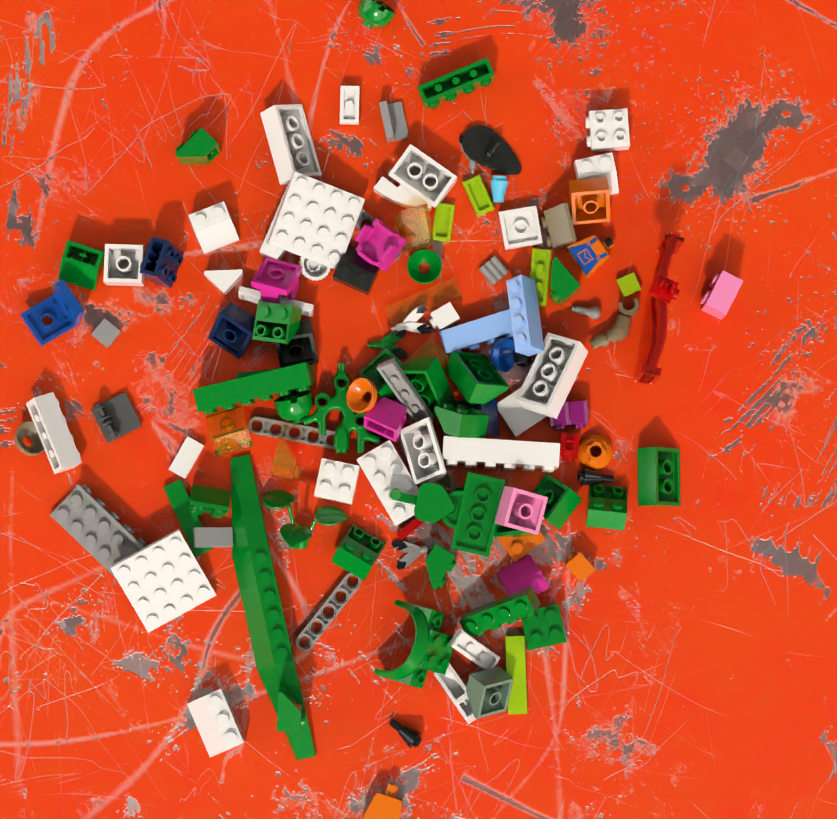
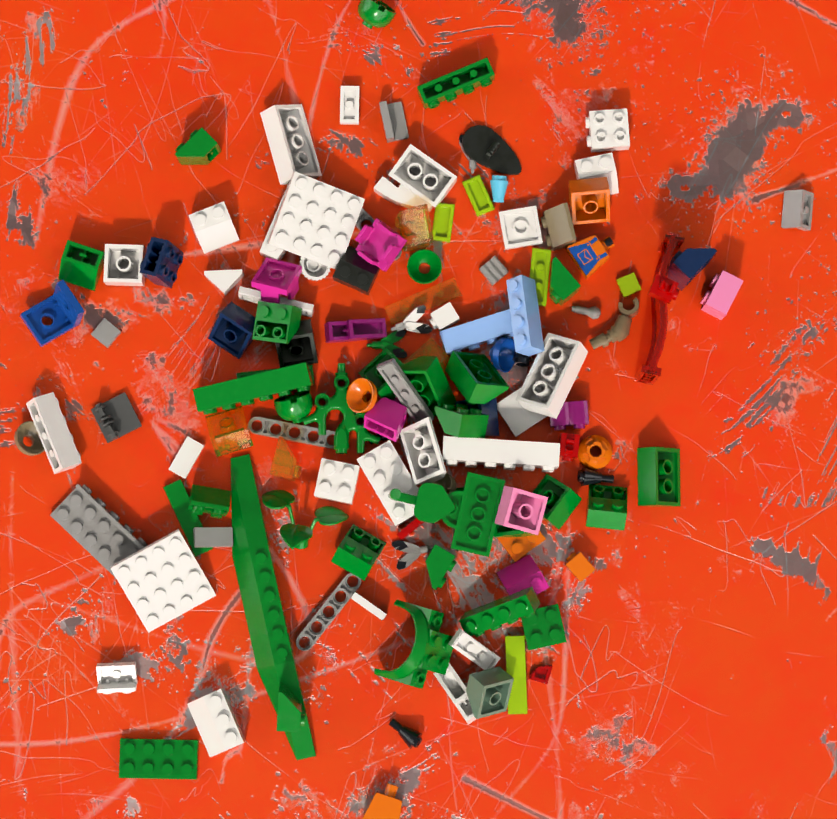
none -> white bracket [96,662,138,694]
none -> green plate [119,738,199,779]
none -> magenta slope [324,318,387,343]
none -> white tile [351,592,387,620]
none -> red tile [529,665,553,684]
none -> dark blue slope [665,248,717,291]
none -> light grey panel [781,189,814,231]

